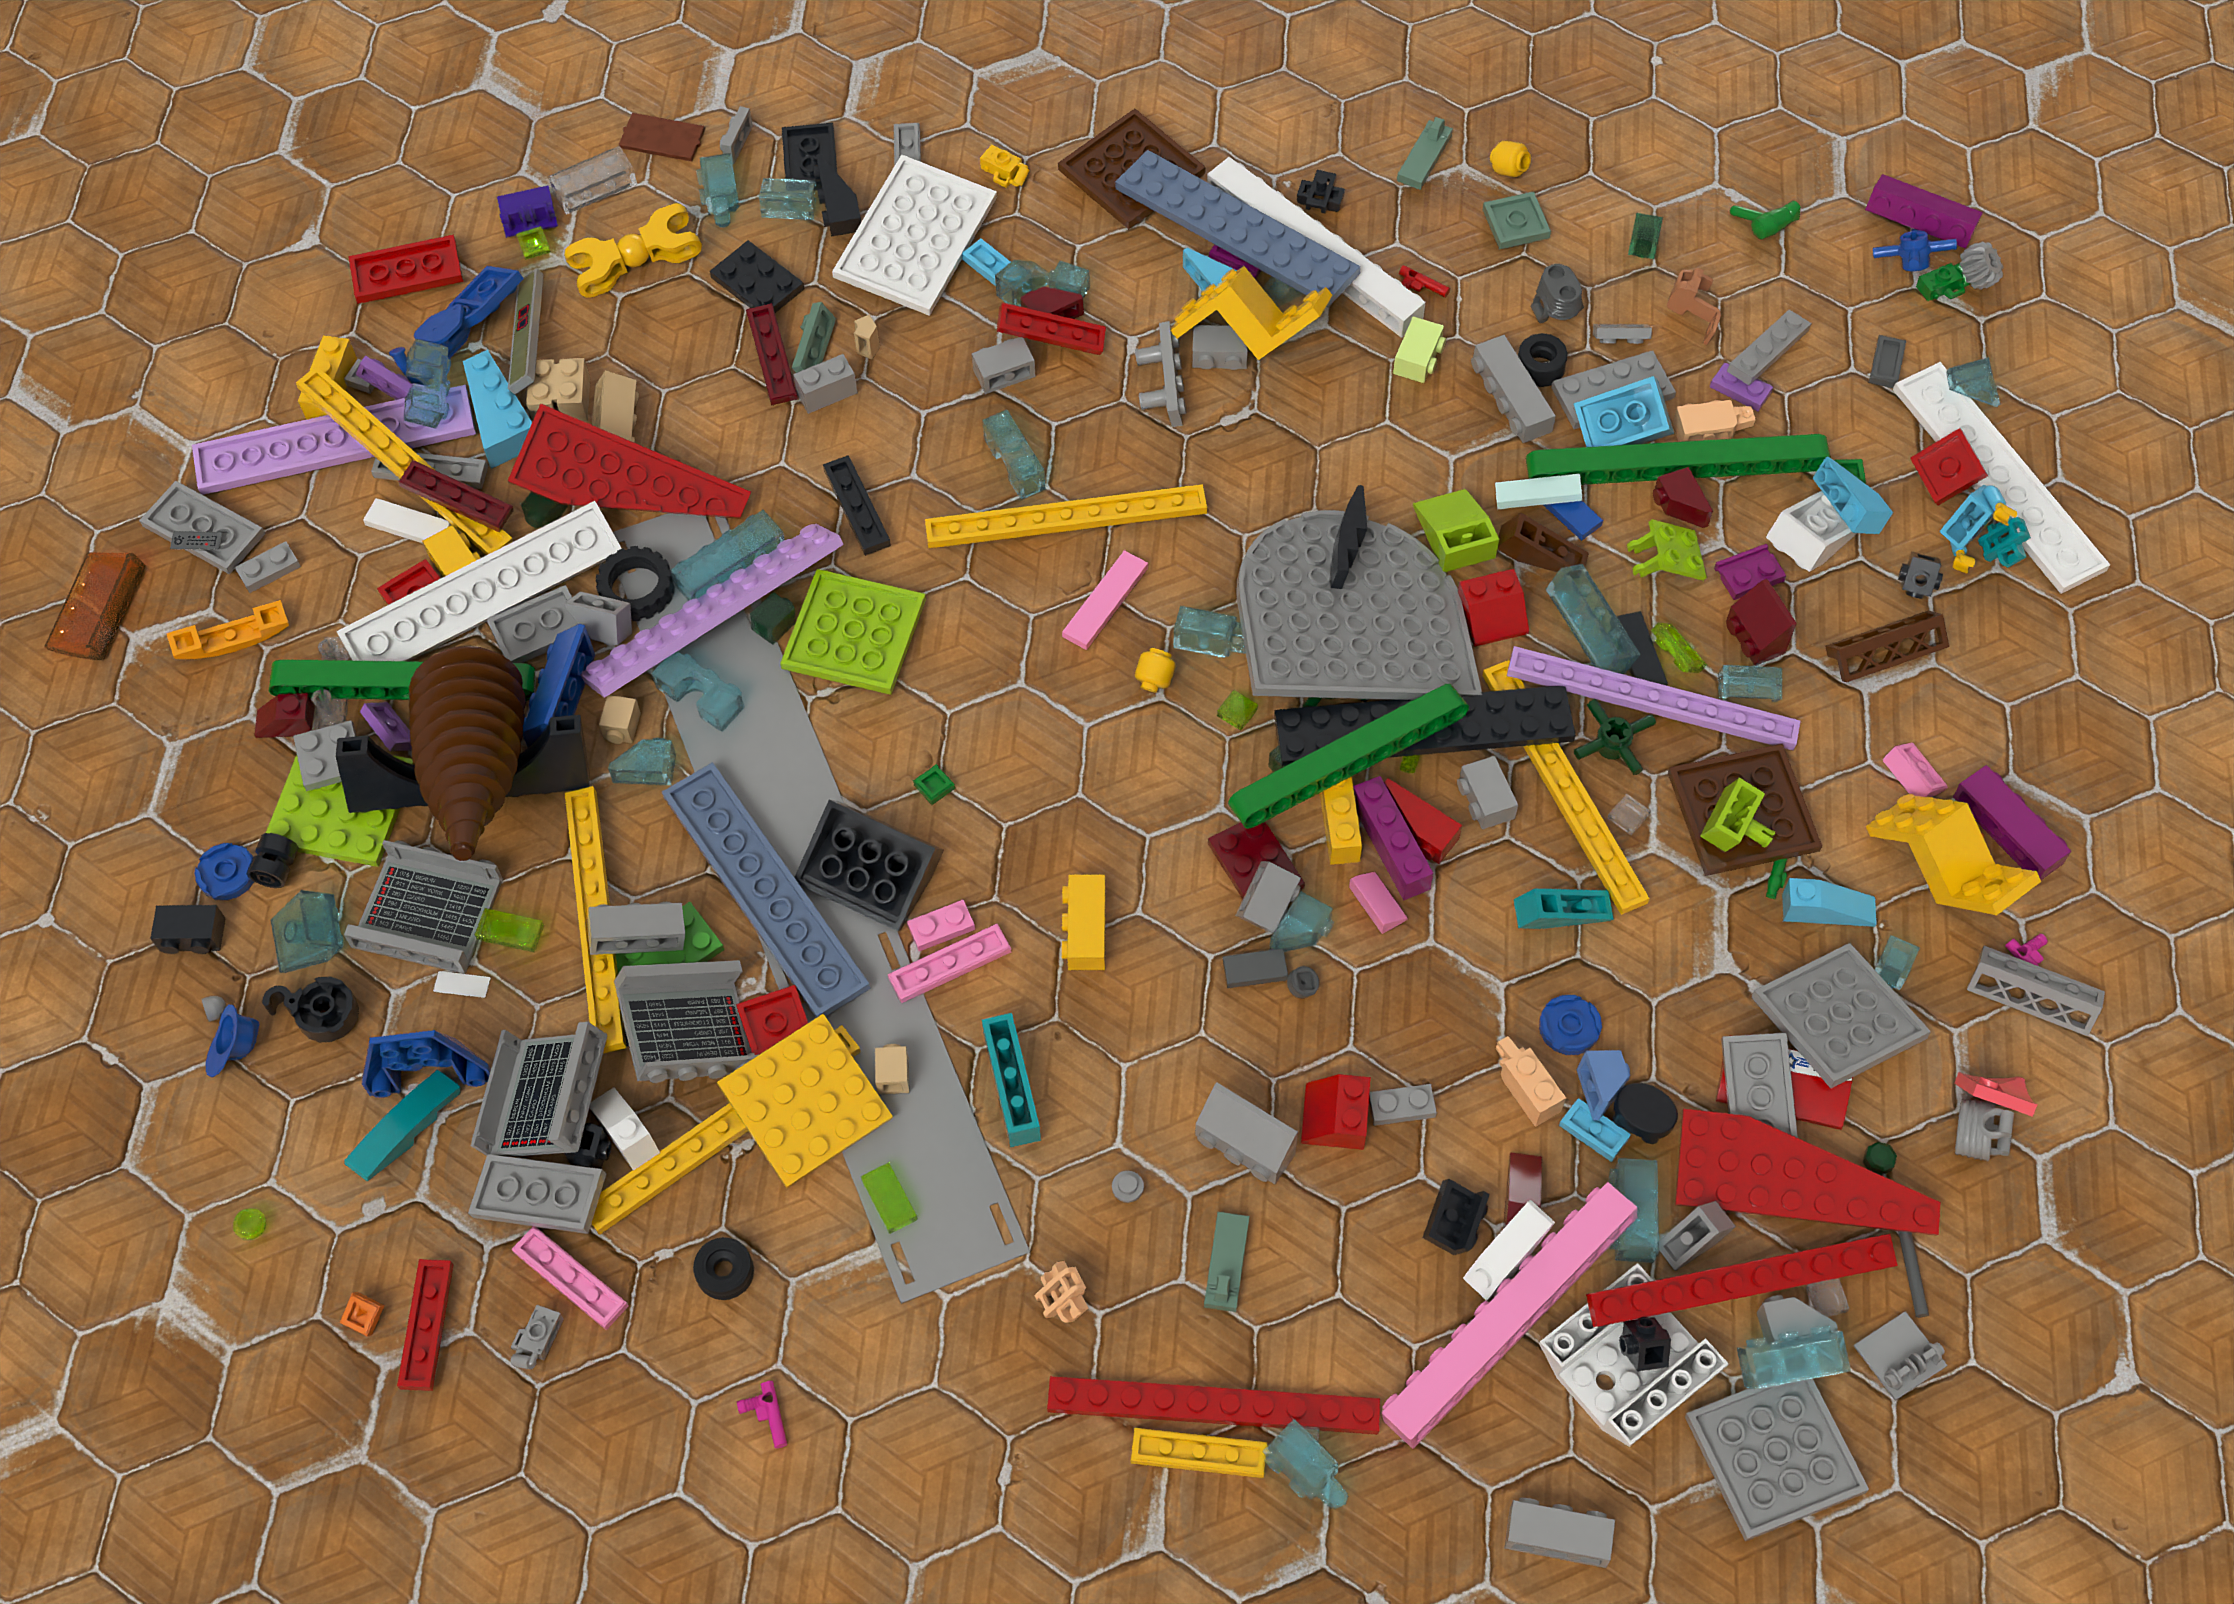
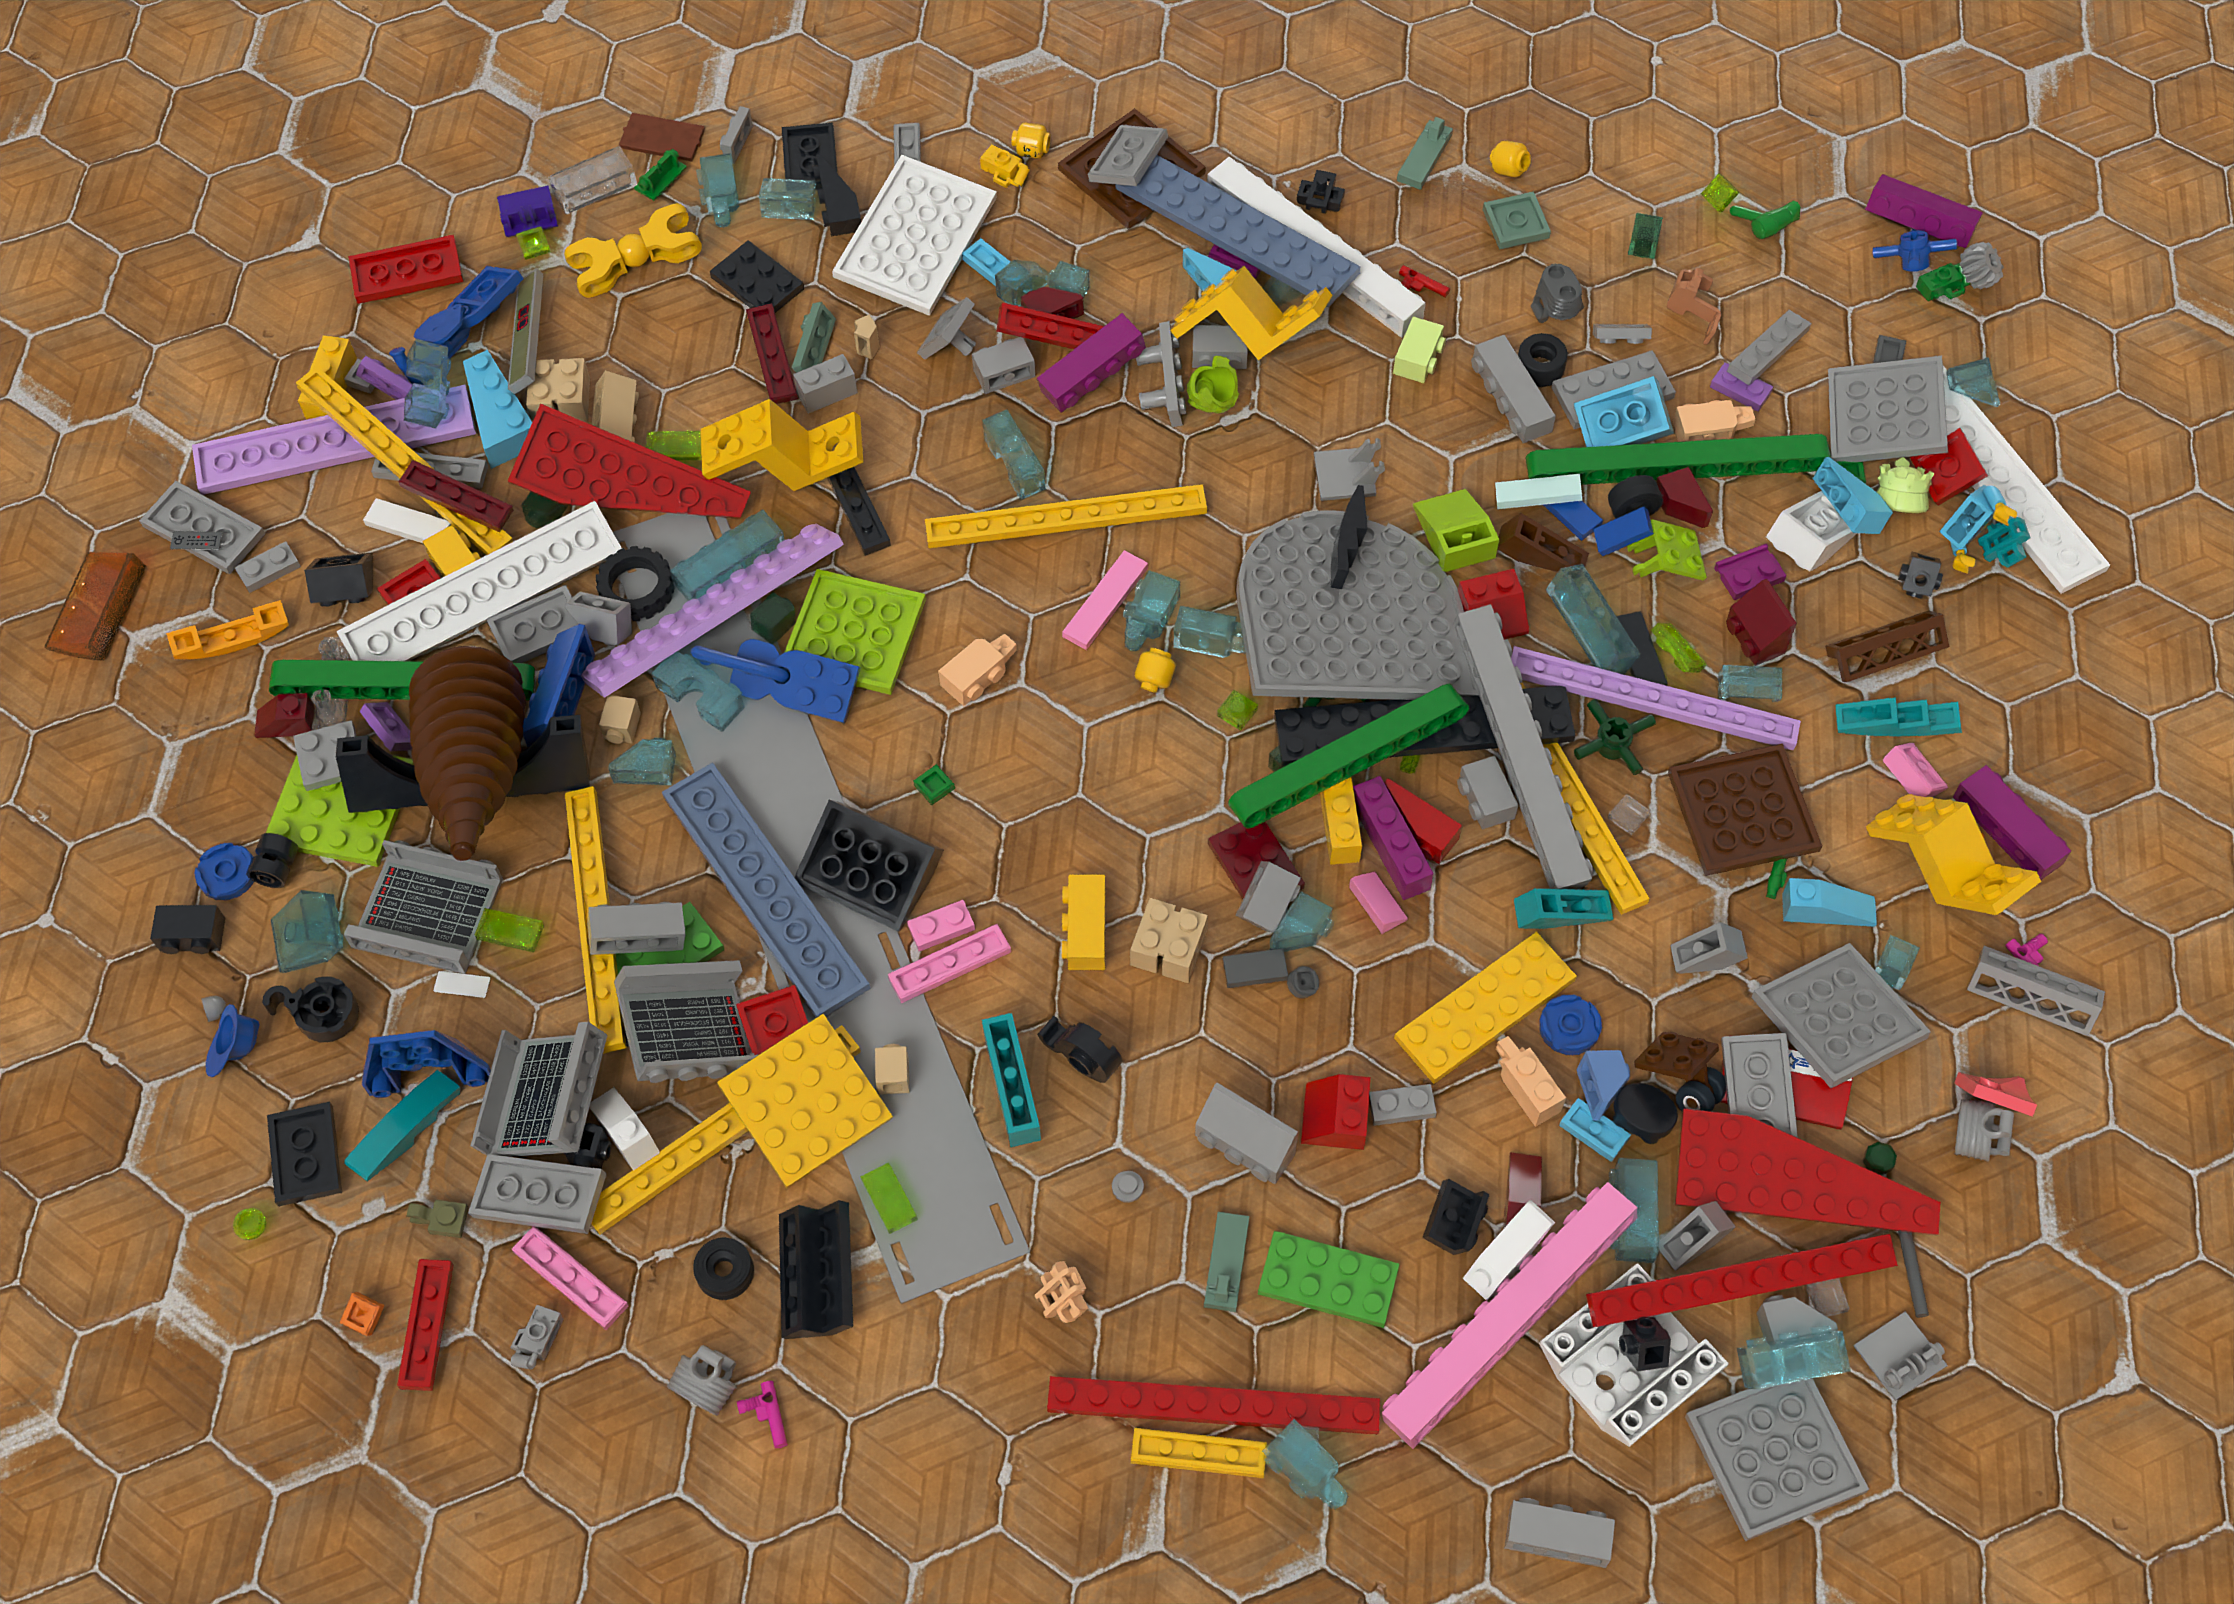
lime brick [1700,778,1775,852] -> none
none -> black plate [267,1102,342,1207]
none -> black slope [304,552,373,606]
none -> olive plate [406,1200,469,1238]
none -> green hinge [634,149,687,201]
none -> clear neon green plate [646,431,702,460]
none -> light grey piece [667,1345,737,1416]
none -> blue plate [691,639,861,724]
none -> yellow bracket [701,399,863,491]
none -> black slope [779,1200,853,1339]
none -> light grey tile [917,297,976,359]
none -> light nougat hinge [938,634,1017,706]
none -> yellow head [1011,122,1051,159]
none -> magenta brick [1037,313,1146,413]
none -> black piece [1037,1016,1123,1083]
none -> light grey tile [1088,125,1168,186]
none -> clear light blue hinge [1123,570,1180,652]
none -> tan piece [1130,898,1208,983]
none -> lime helmet [1187,356,1239,414]
none -> bright green plate [1258,1231,1399,1328]
none -> light grey plate [1313,438,1385,501]
none -> yellow plate [1394,932,1577,1084]
none -> light grey brick [1453,604,1593,889]
none -> blue tile [1593,507,1654,556]
none -> black tyre [1608,475,1663,519]
none -> reddish brown plate [1634,1032,1726,1112]
none -> light grey slope [1670,922,1748,974]
none -> clear neon green plate [1701,173,1739,212]
none -> light grey plate [1828,356,1948,462]
none -> teal slope [1835,697,1962,736]
none -> yellowish green hair [1876,457,1934,513]

